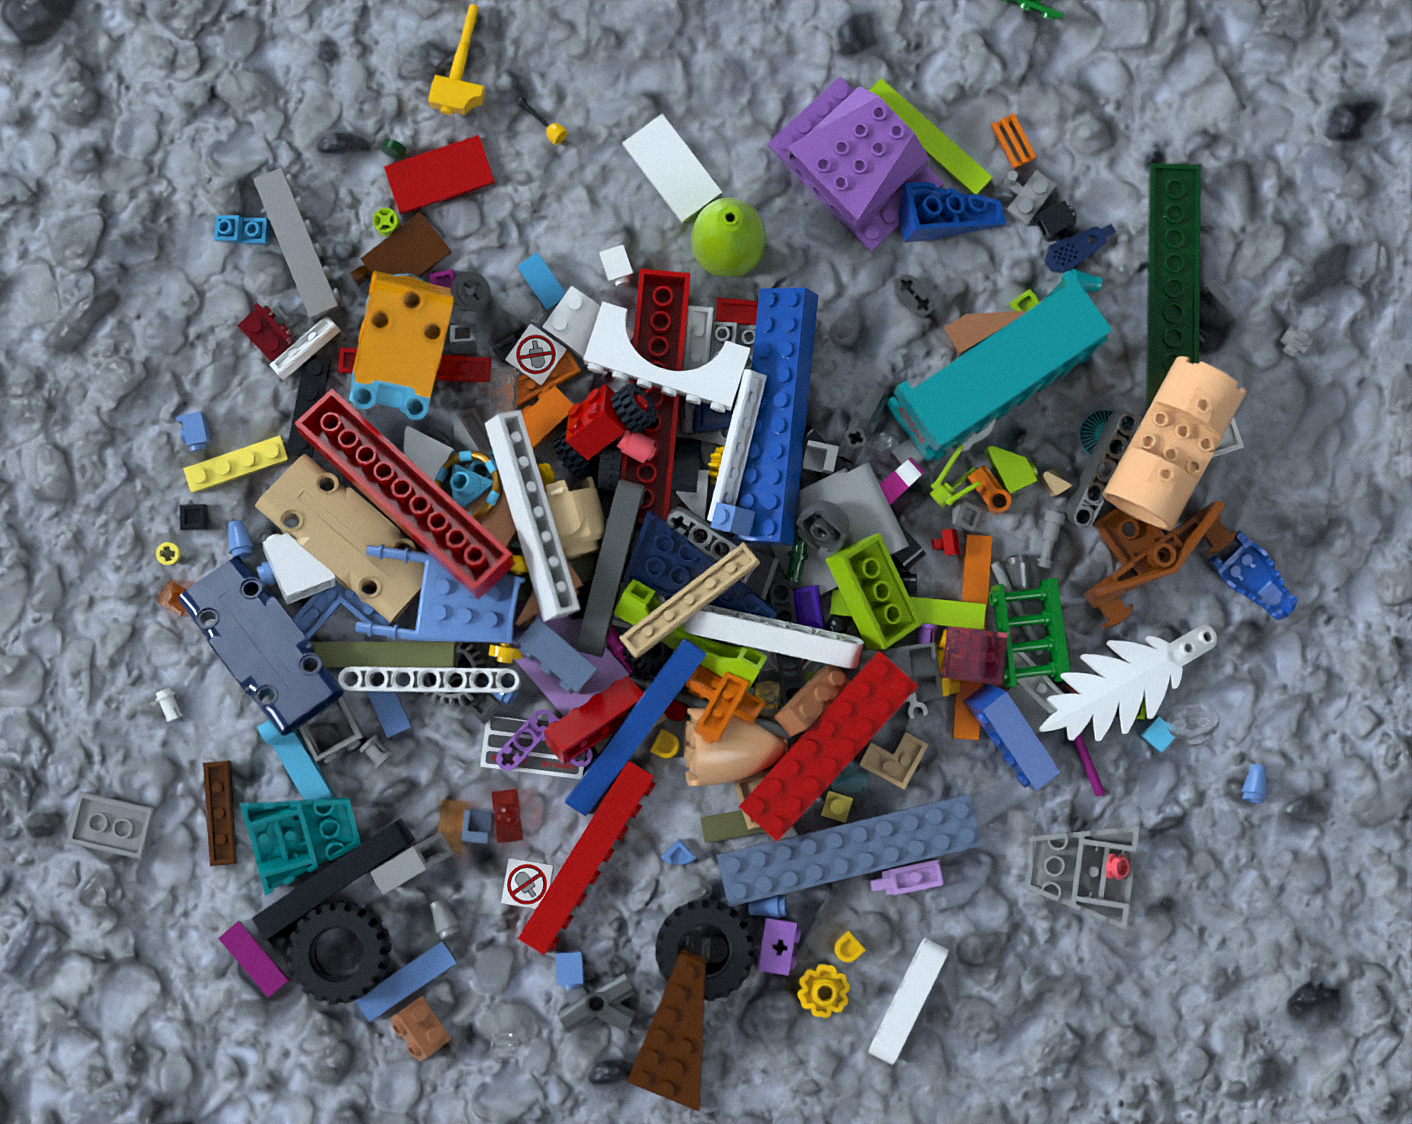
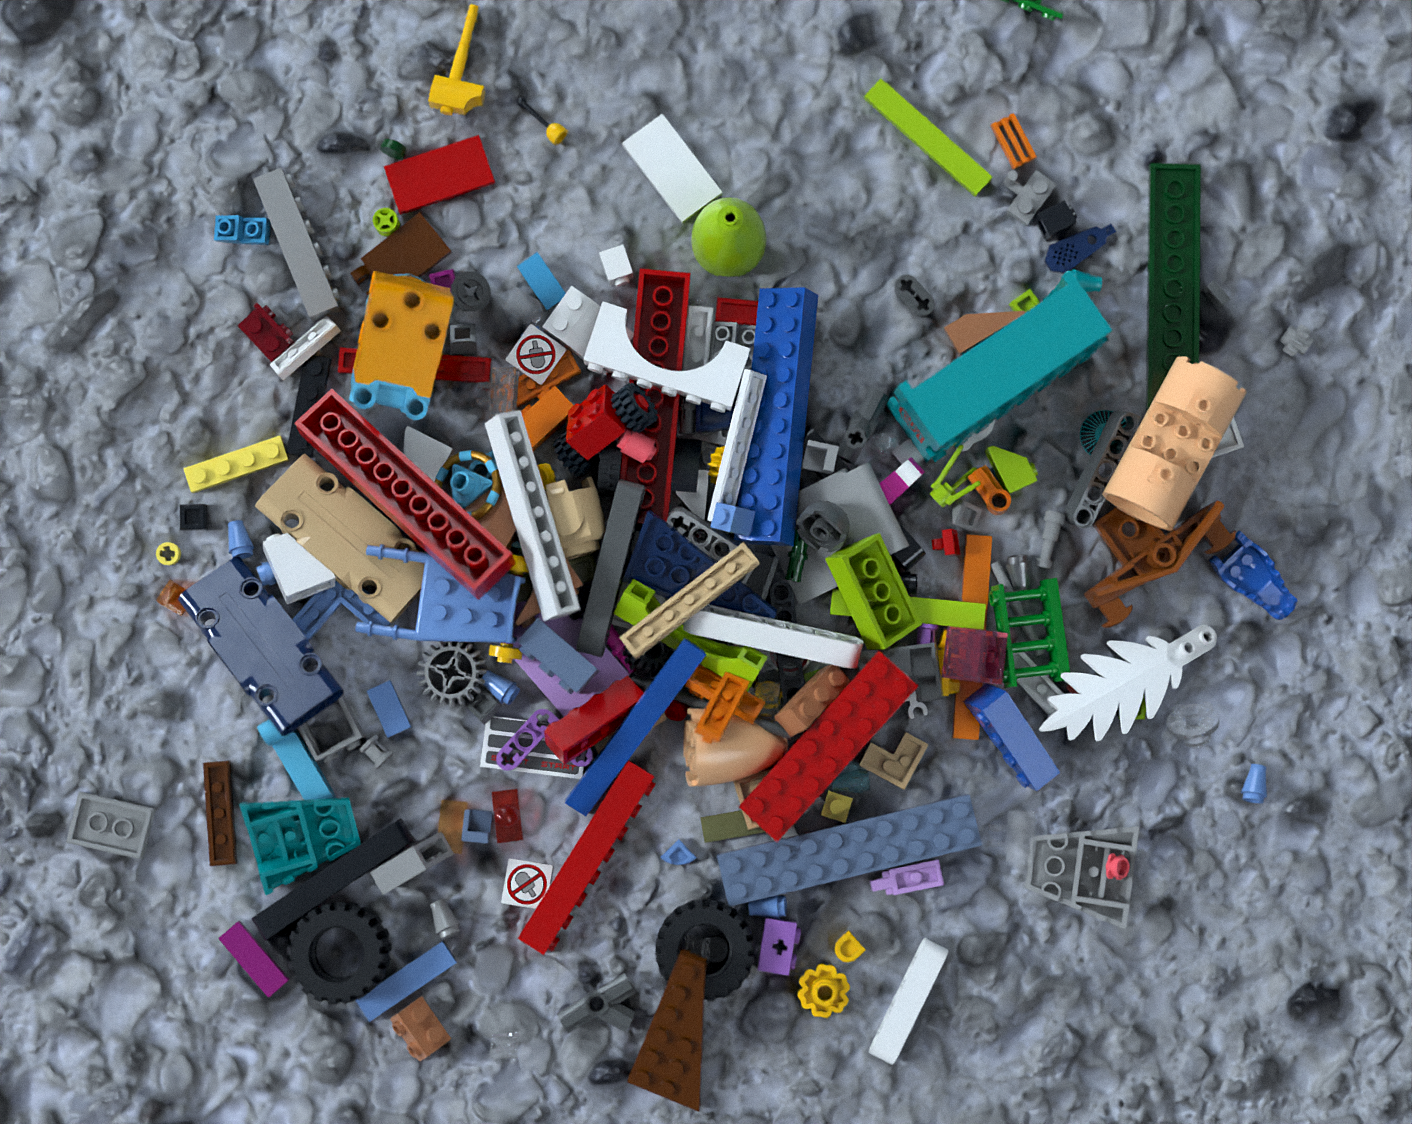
white pin [155,688,183,722] -> none
medium blue brick [176,411,213,452] -> none
olive tile [307,641,457,669] -> none
white beam [339,667,521,693] -> none
light grey slope [454,408,492,454] -> none
black tile [492,335,518,366] -> none
medium blue brick [555,950,585,989] -> none
yellow tile [650,728,680,758] -> none
medium lavender wedge [767,76,944,253] -> none
dark purple tile [792,585,826,630] -> none
black hinge [826,617,848,634] -> none
blue wedge [899,182,1006,242] -> none
light grey slope [1006,682,1049,734] -> none
tan slope [1039,468,1072,498] -> none
magenta bar [1073,733,1105,797] -> none
medium azure tile [1140,716,1178,753] -> none

